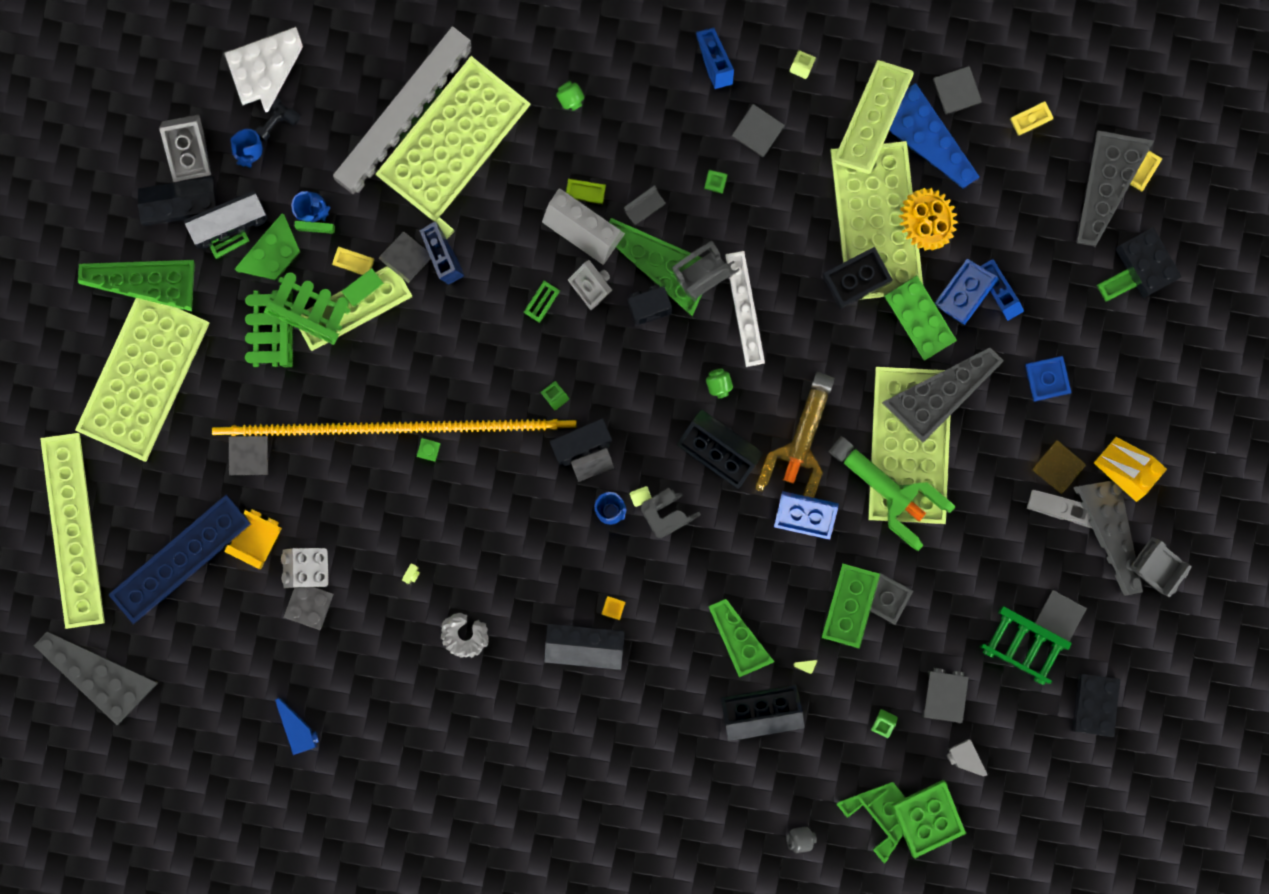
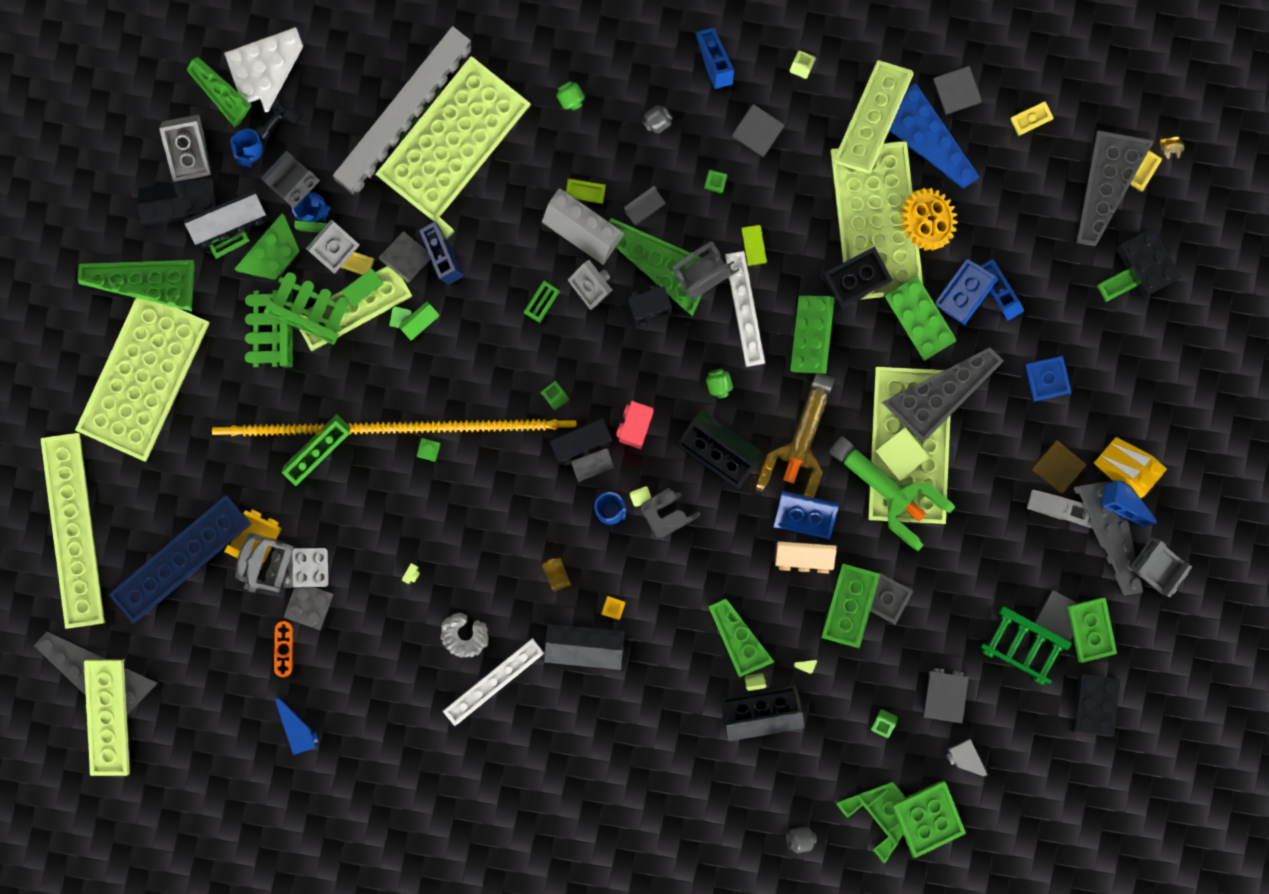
flat silver tile [229,436,268,475] -> none
none -> yellowish green plate [84,659,130,775]
none -> bright green wing [187,57,252,127]
none -> dark grey animal [235,533,293,593]
none -> dark grey panel [261,151,320,208]
none -> orange beam [274,621,293,677]
none -> bright green brick [282,414,351,486]
none -> light grey tile [306,220,359,274]
none -> bright green slope [389,306,413,328]
none -> bright green tile [398,302,440,341]
none -> white tile [443,638,544,726]
none -> clear yellow bracket [543,558,571,592]
none -> coral brick [617,401,654,449]
none -> dark grey head [644,105,673,133]
none -> lime tile [742,225,767,266]
none -> yellowish green slope [745,673,766,691]
none -> slope [775,542,836,573]
none -> bright green plate [790,296,834,374]
none -> yellowish green tile [875,427,929,481]
none -> bright green plate [1067,597,1117,663]
none -> blue slope [1102,480,1157,527]
none -> clear yellow tile [1160,137,1184,160]

